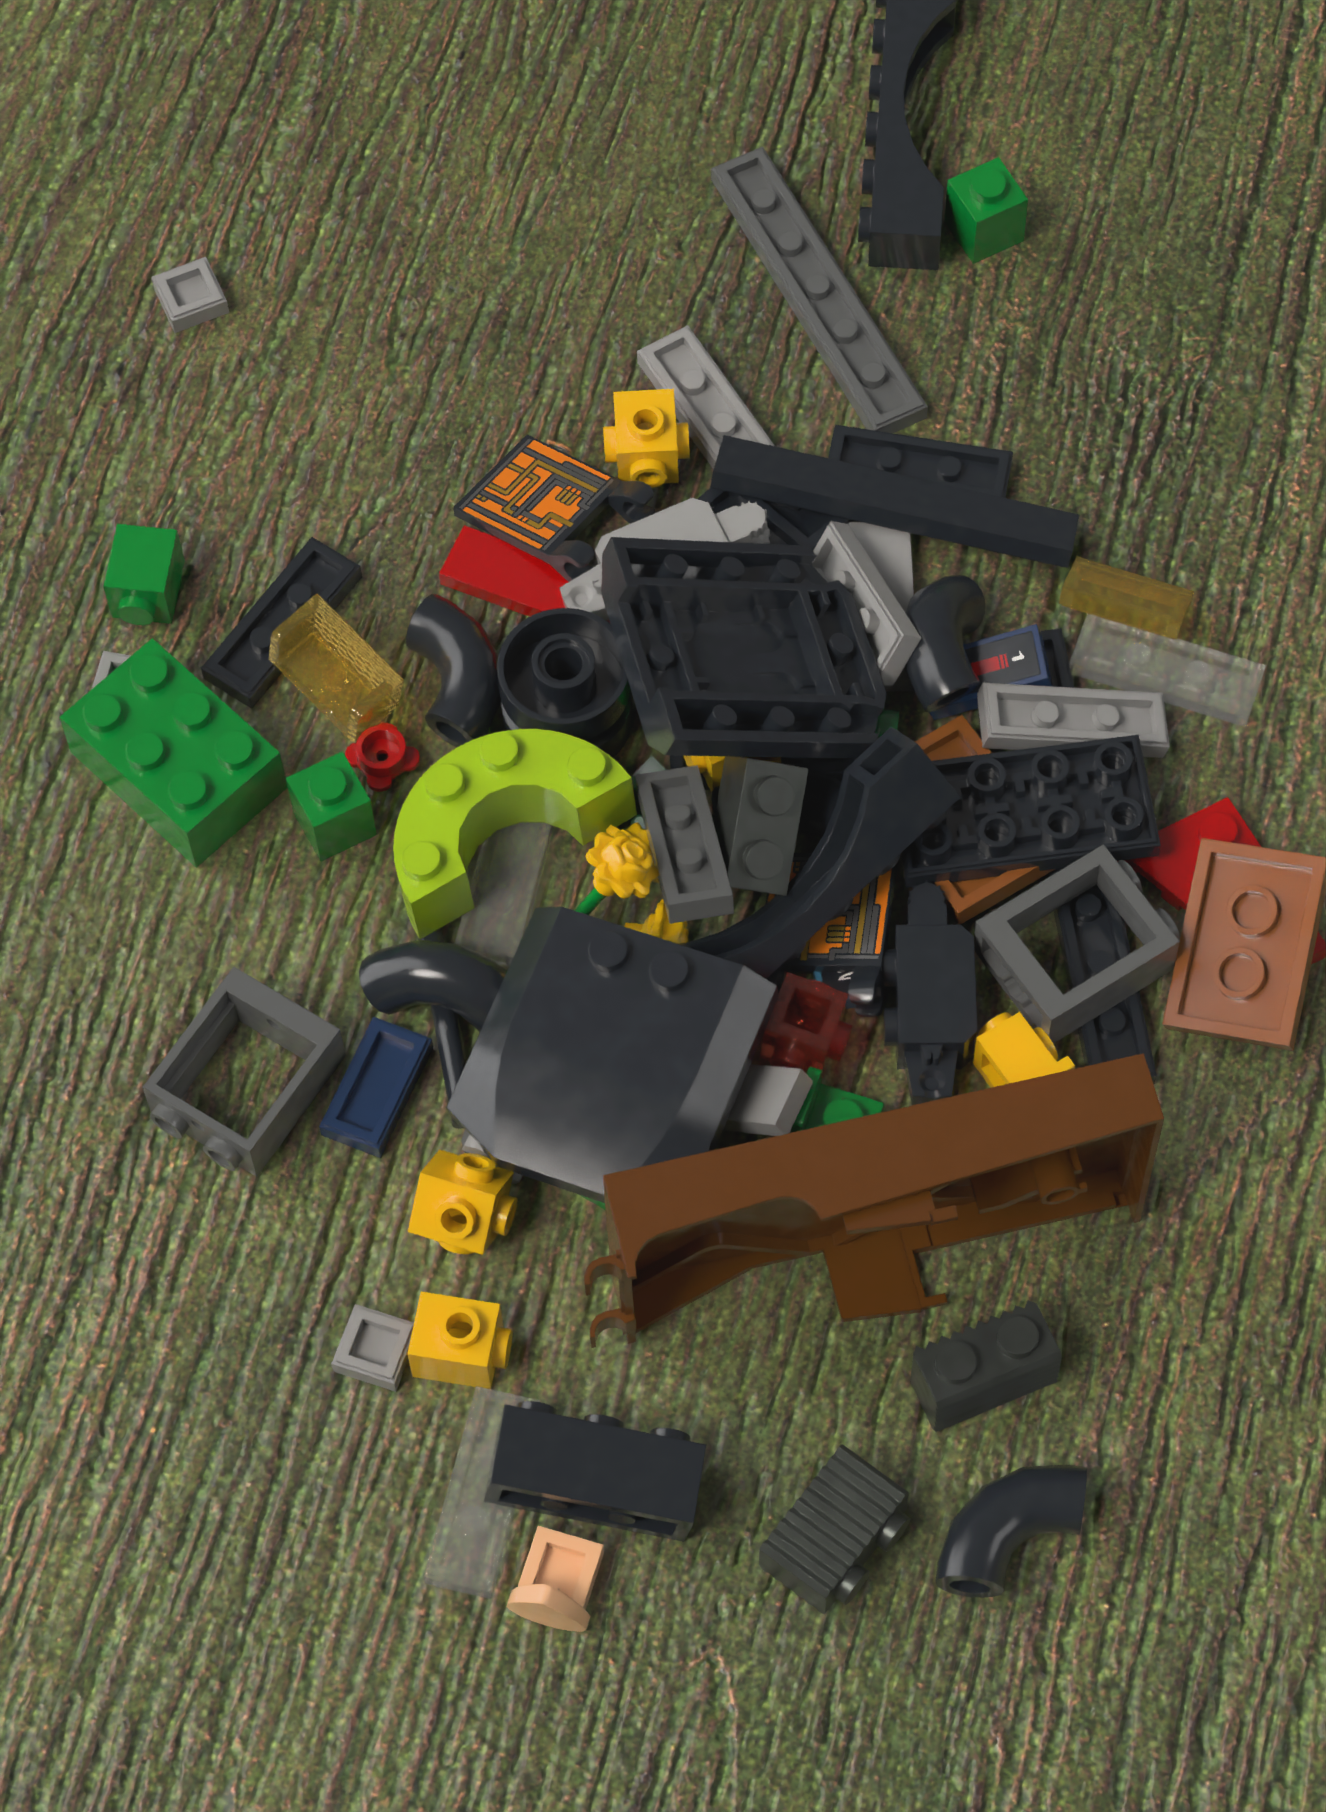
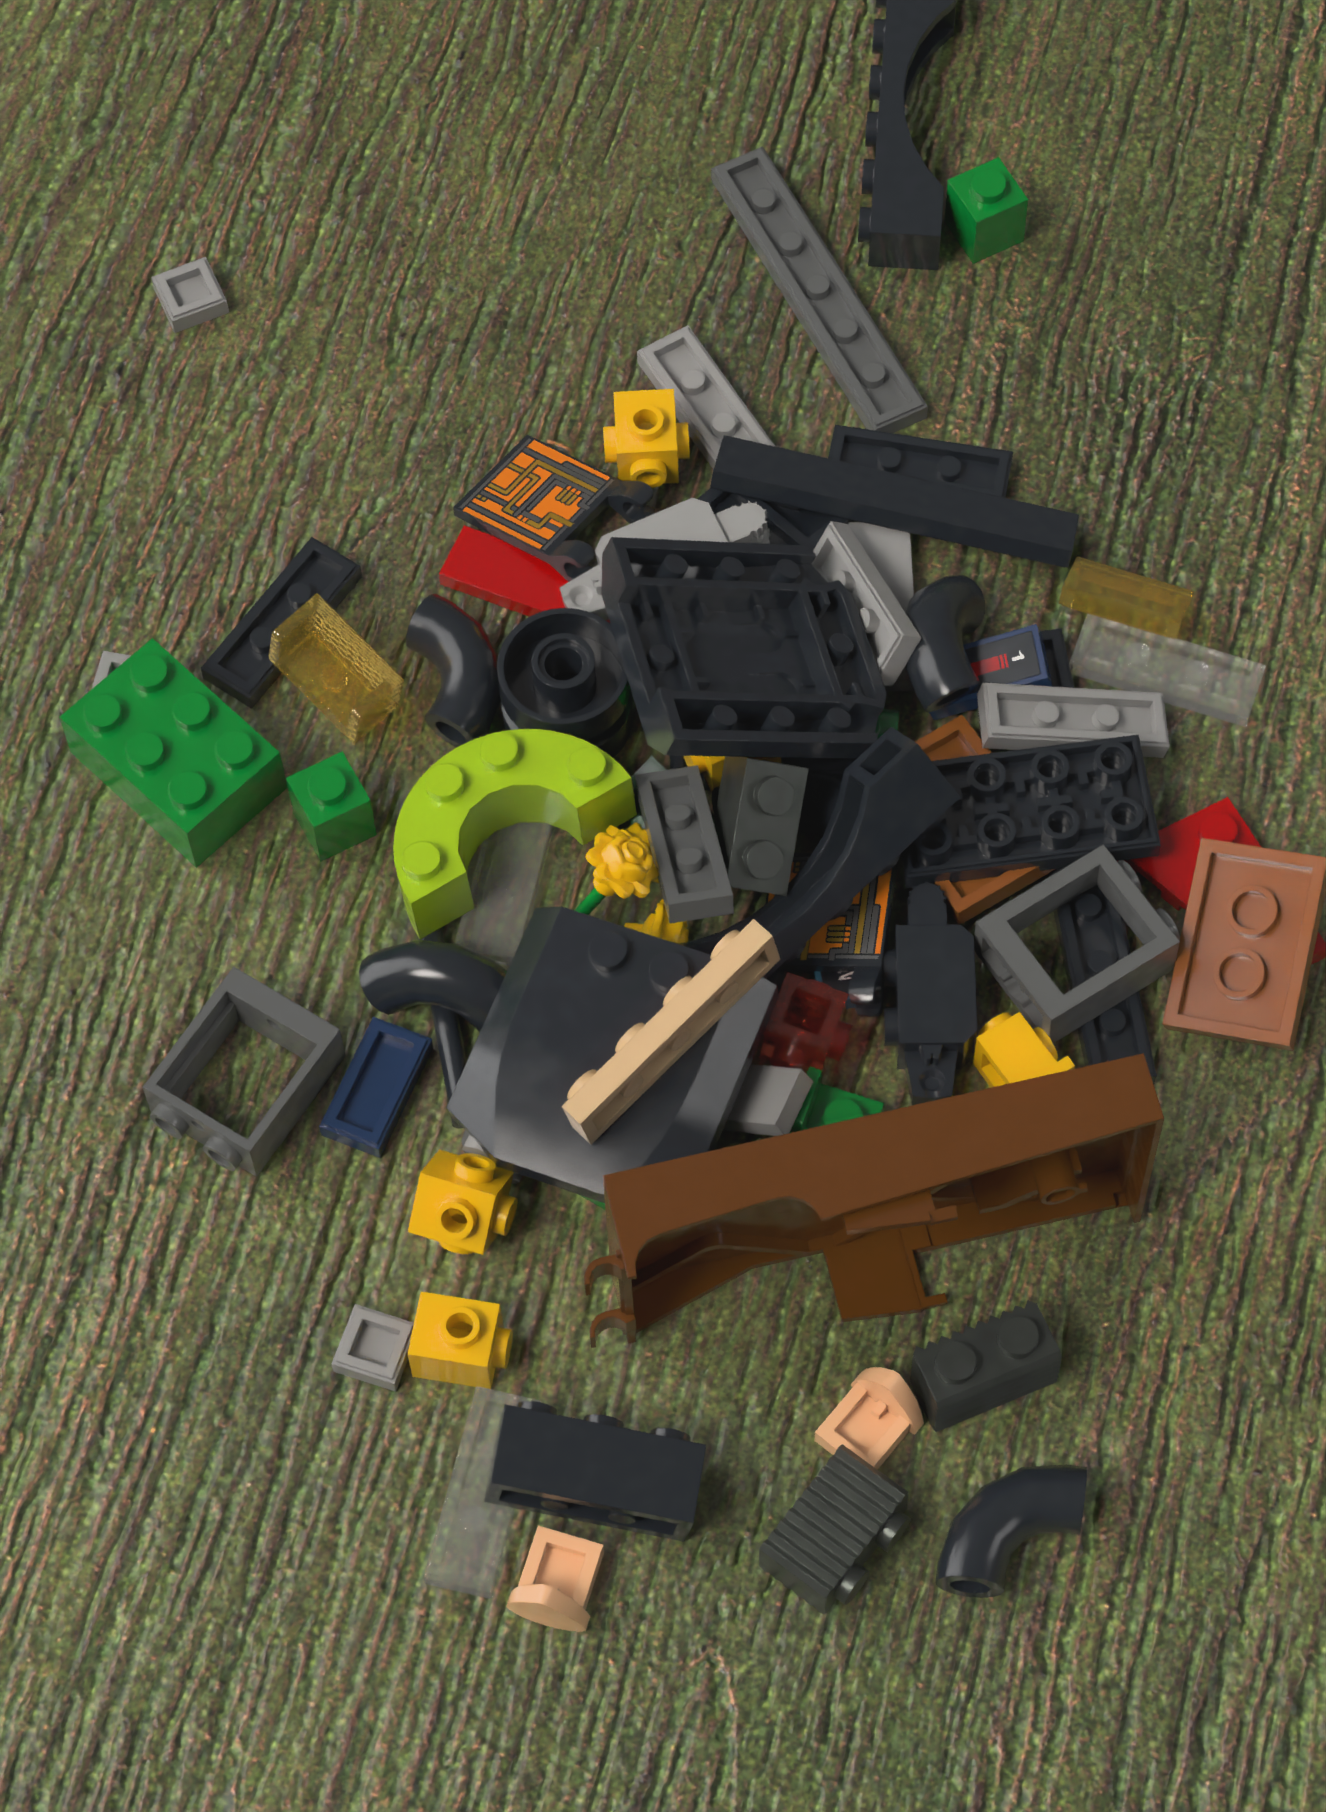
green brick [103,524,185,625] -> none
red plate [345,723,420,792] -> none
none -> tan plate [562,919,780,1144]
none -> light nougat tile [814,1367,924,1470]

